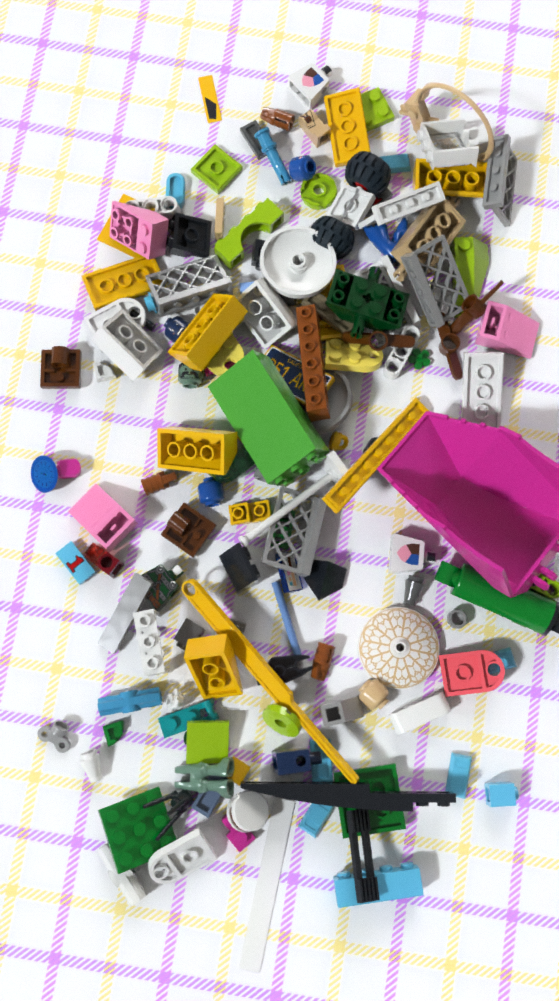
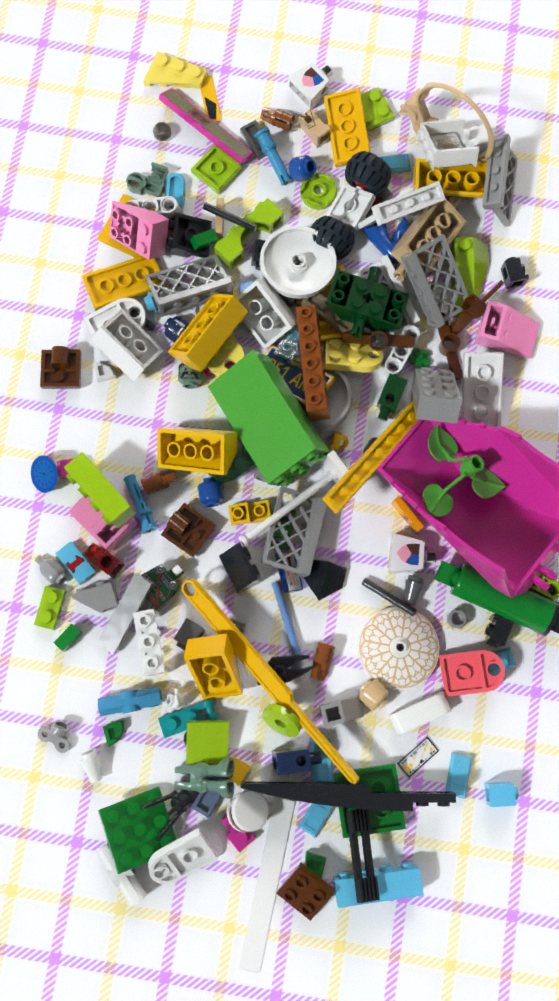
none -> lime plate [34,586,66,630]
none -> light grey plant [35,555,67,585]
none -> green piece [53,624,83,652]
none -> lime wedge [64,452,136,529]
none -> light grey slope [71,580,119,613]
none -> dark azure pin [123,474,159,534]
none -> sand green piece [126,162,169,197]
none -> light yellow wing [143,51,208,89]
none -> clear smoke plate [153,122,171,141]
none -> tile [159,88,253,164]
none -> green piece [190,229,219,251]
none -> black bar [203,202,257,232]
none -> clear light blue slope [274,330,300,361]
none -> reddish brown plate [276,862,336,921]
none -> green tile [305,852,327,878]
none -> black bar [362,578,417,616]
none -> dark green torso [376,373,408,422]
none -> light orange tile [391,496,424,534]
none -> sticker [397,737,439,777]
none -> light grey brick [411,367,462,424]
none -> bright green plant [423,424,506,517]
none -> black brick [484,615,514,648]
none -> black brick [501,257,529,289]

